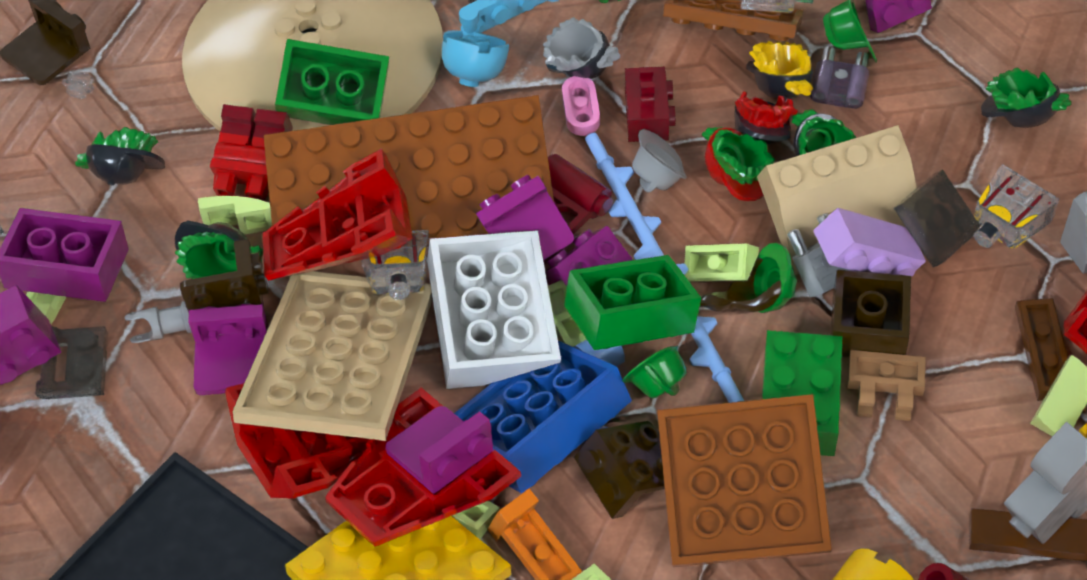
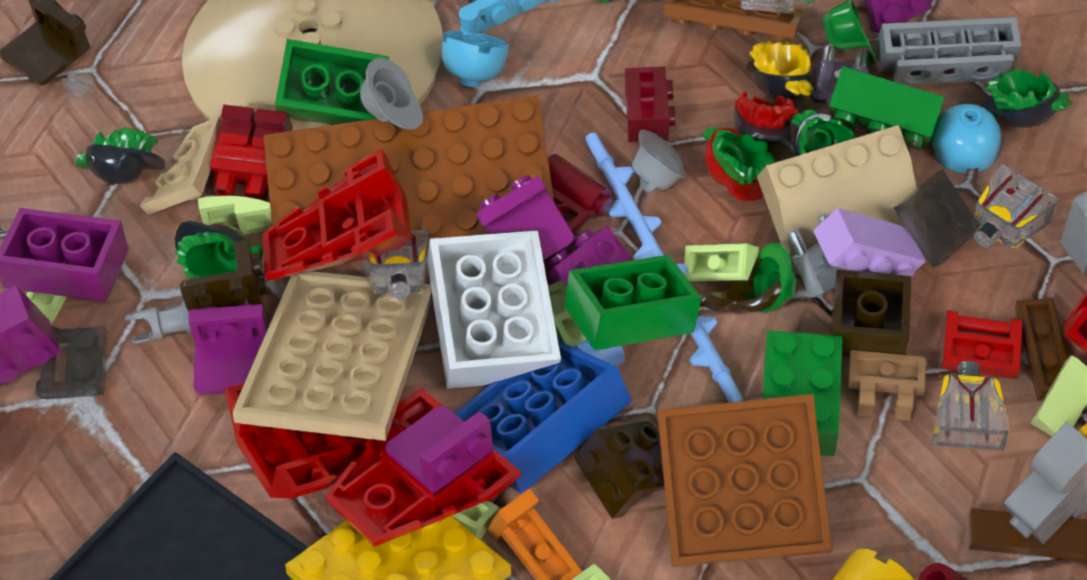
light grey hair [543,17,621,79] -> none
bright pink plate [562,76,600,136] -> none
green piece [622,345,687,399] -> none
none -> tan wing [140,117,222,215]
none -> light grey piece [360,58,423,130]
none -> green brick [829,66,945,149]
none -> light grey brick [876,17,1022,85]
none -> medium azure cylinder [930,104,1001,173]
none -> clear torso [930,361,1010,451]
none -> red plate [942,310,1022,379]

